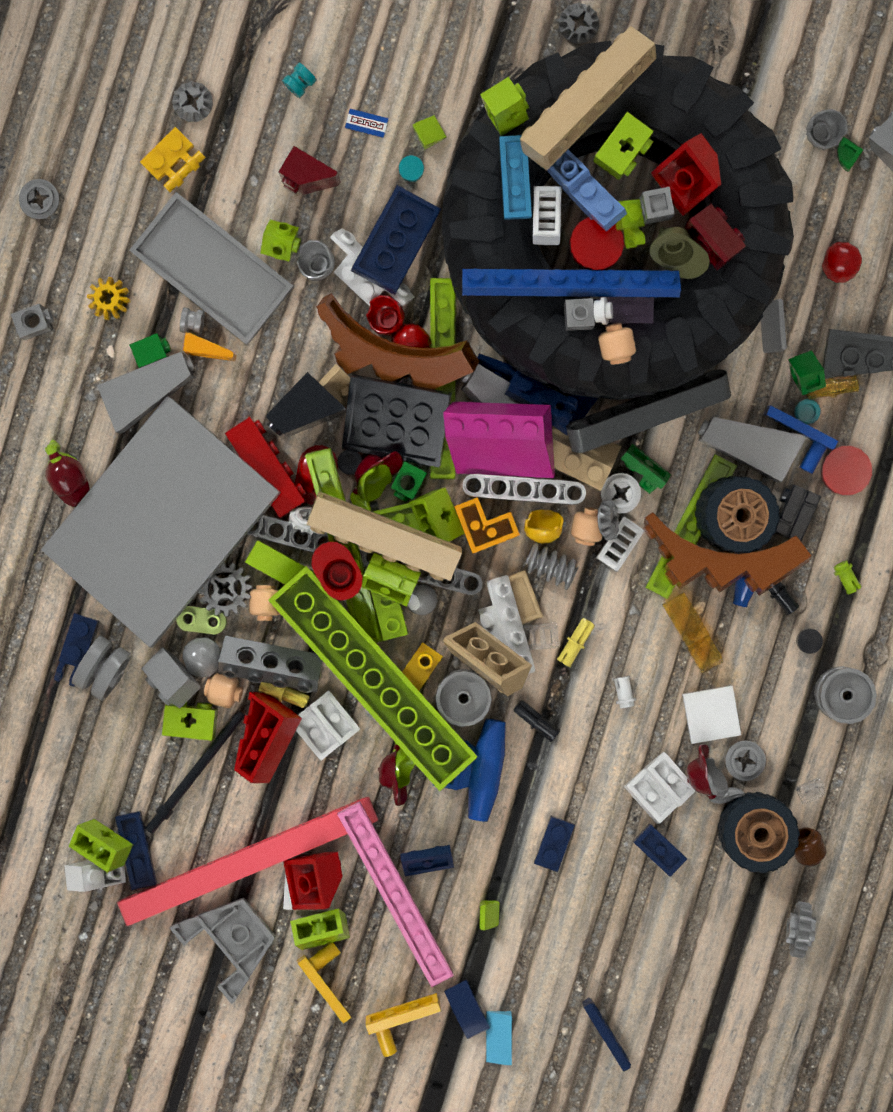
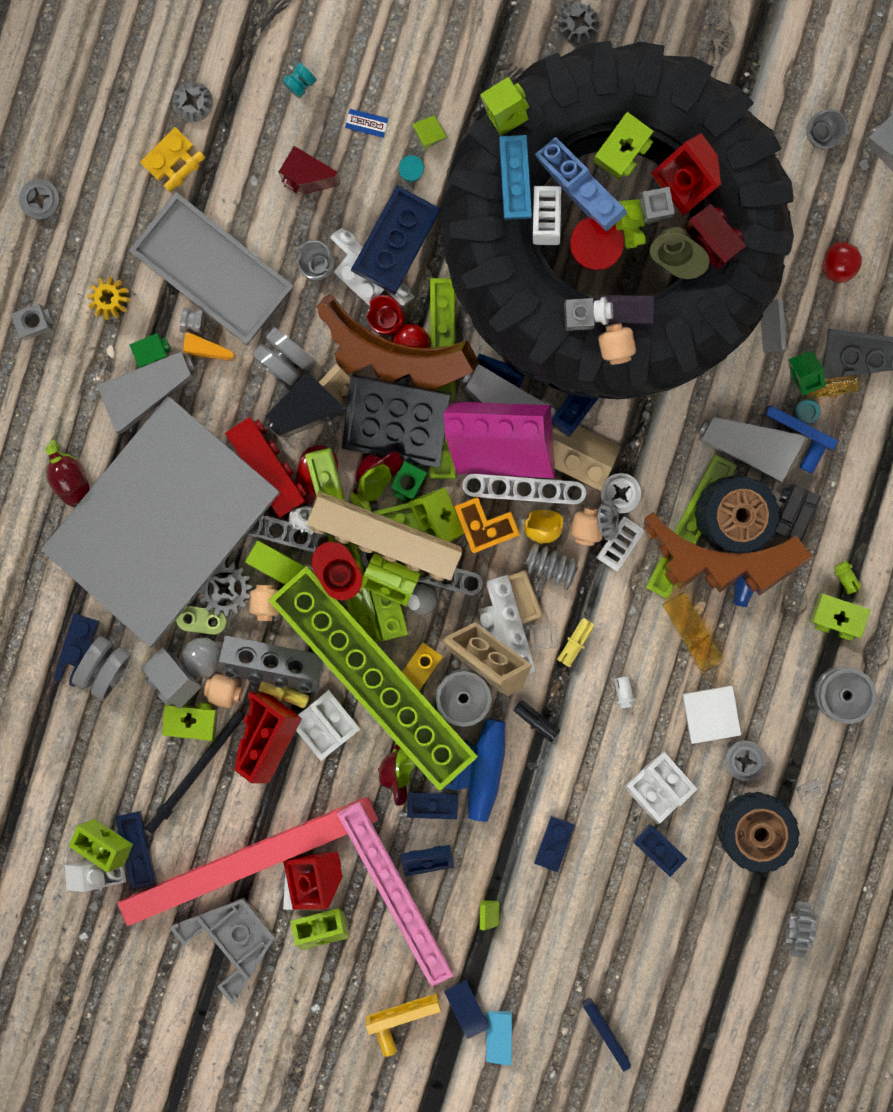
lime brick [260,219,301,261] -> none
yellow piece [297,942,351,1024] -> none
black tile [337,450,363,475] -> none
blue plate [462,269,681,297] -> none
dark blue plate [504,370,578,425] -> none
tan brick [520,26,657,171] -> none
dark grey beam [566,369,731,453] -> none
green hinge [621,444,671,494] -> none
hair [687,744,745,804] -> none
black axle [769,581,799,615] -> none
reddish brown head [794,827,827,866] -> none
black tile [796,628,823,654] -> none
red tile [821,446,872,495] -> none
green tile [837,137,863,172] -> none
none -> light grey wheel [251,327,317,387]
none -> dark blue plate [407,791,458,820]
none -> lime brick [809,593,871,641]

